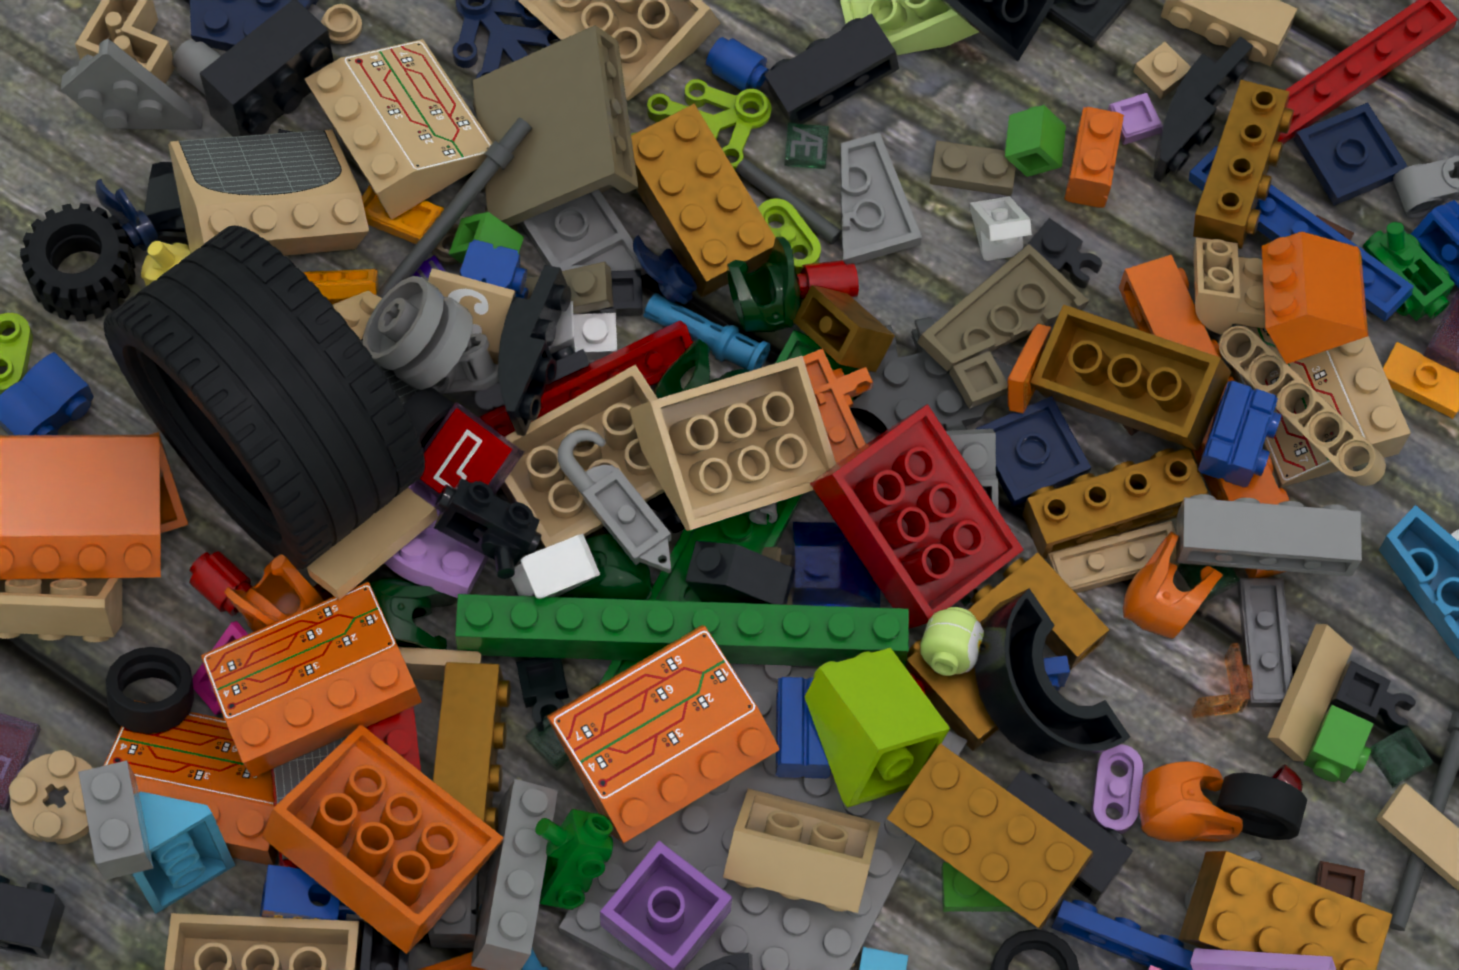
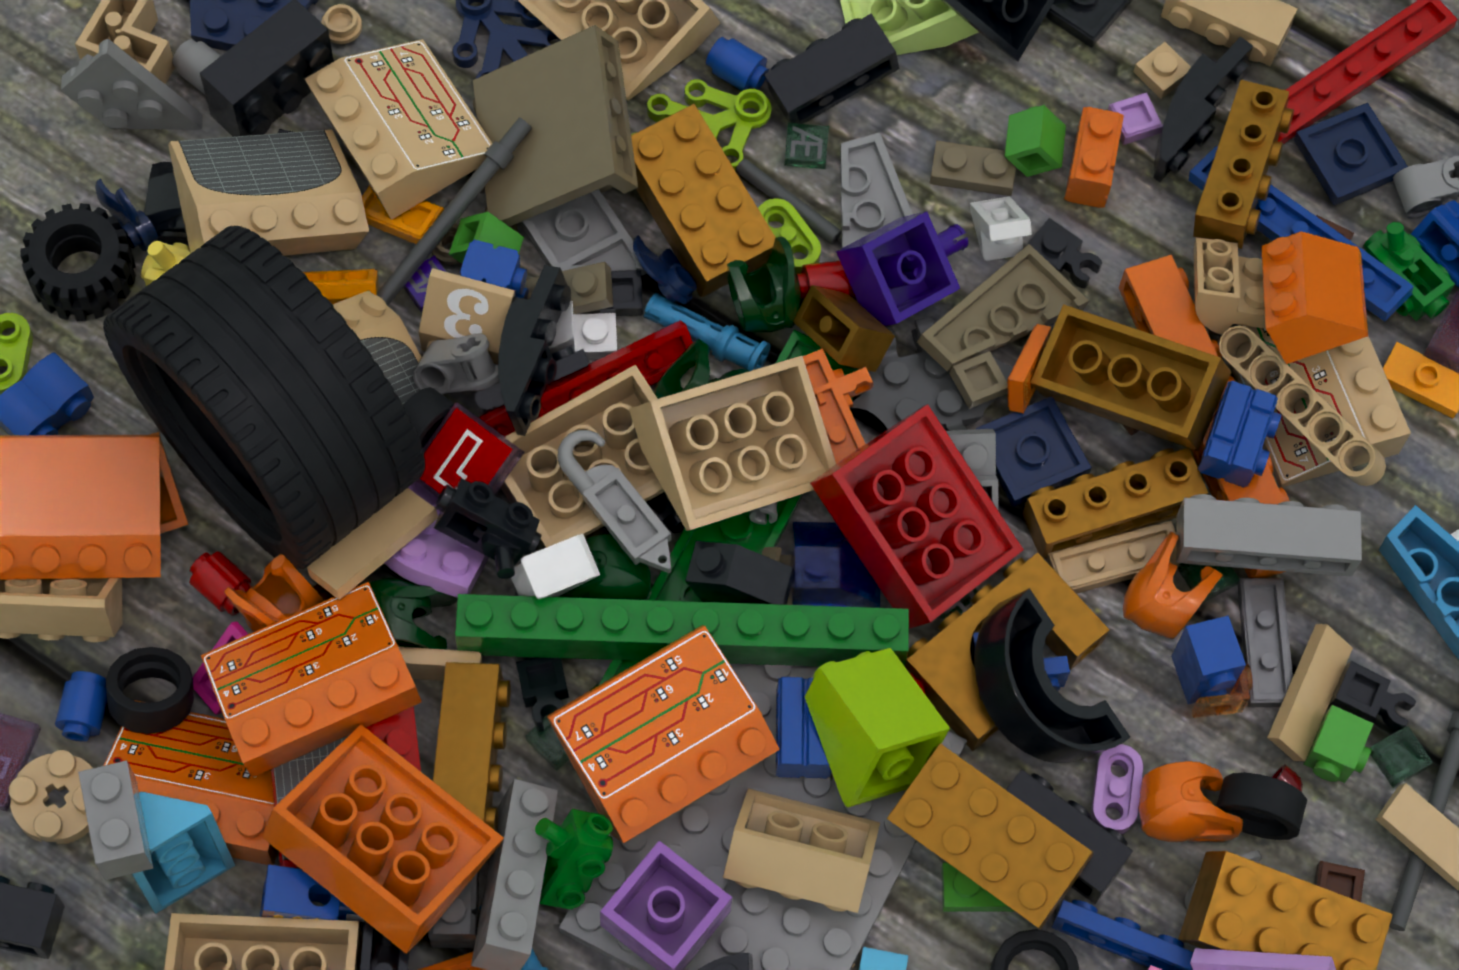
light grey wheel [363,276,473,390] -> none
yellowish green head [920,607,984,676] -> none
none -> blue brick [55,671,107,742]
none -> dark purple brick [836,211,969,326]
none -> blue brick [1171,615,1246,706]

